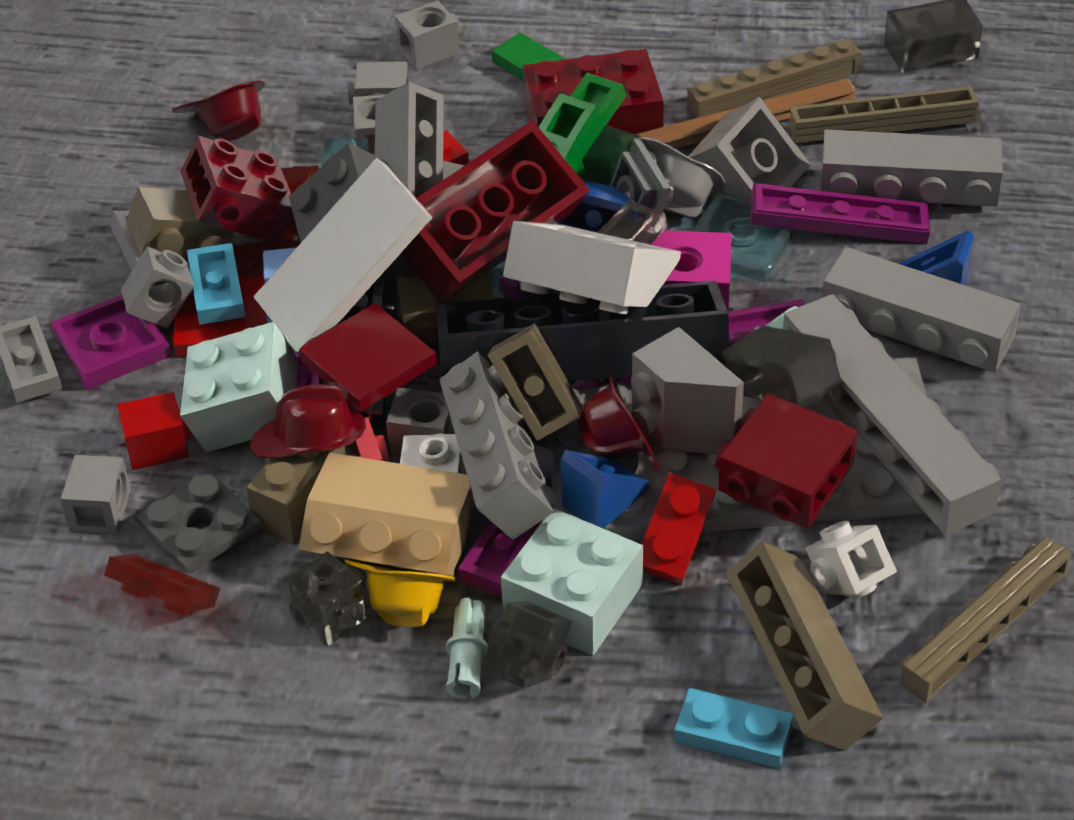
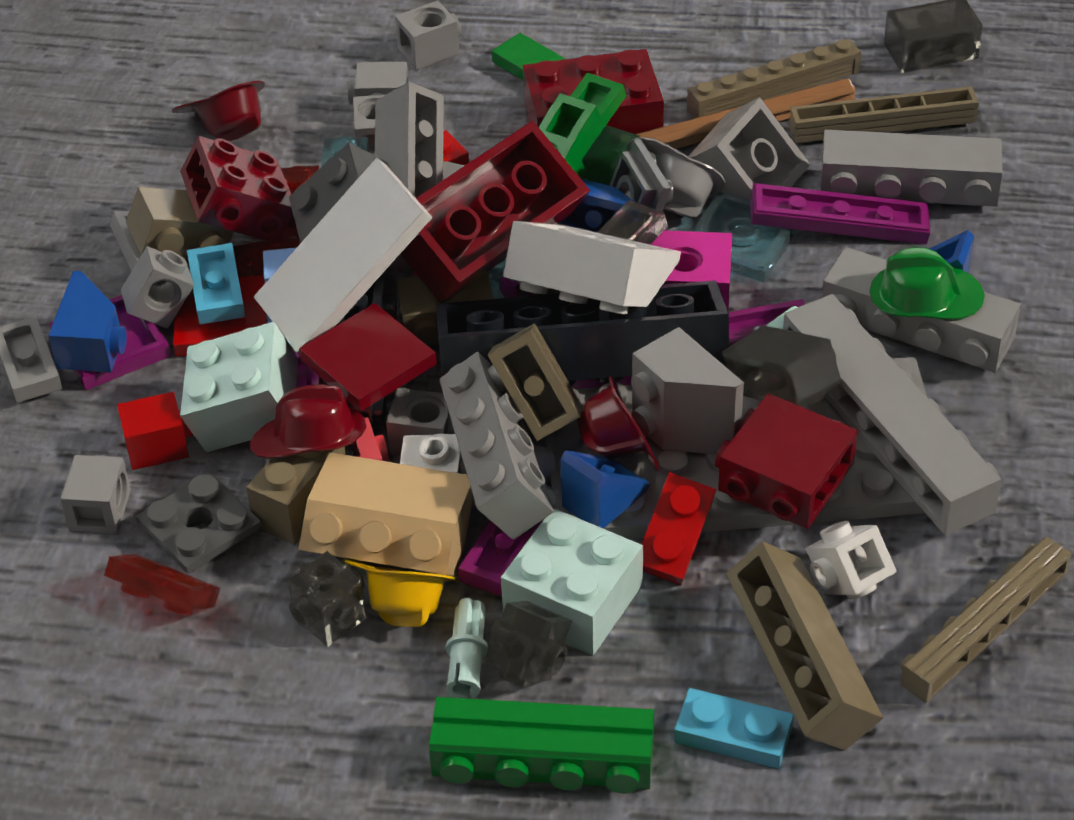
none -> blue slope [48,271,127,373]
none -> green brick [429,697,654,794]
none -> green piece [869,247,985,320]

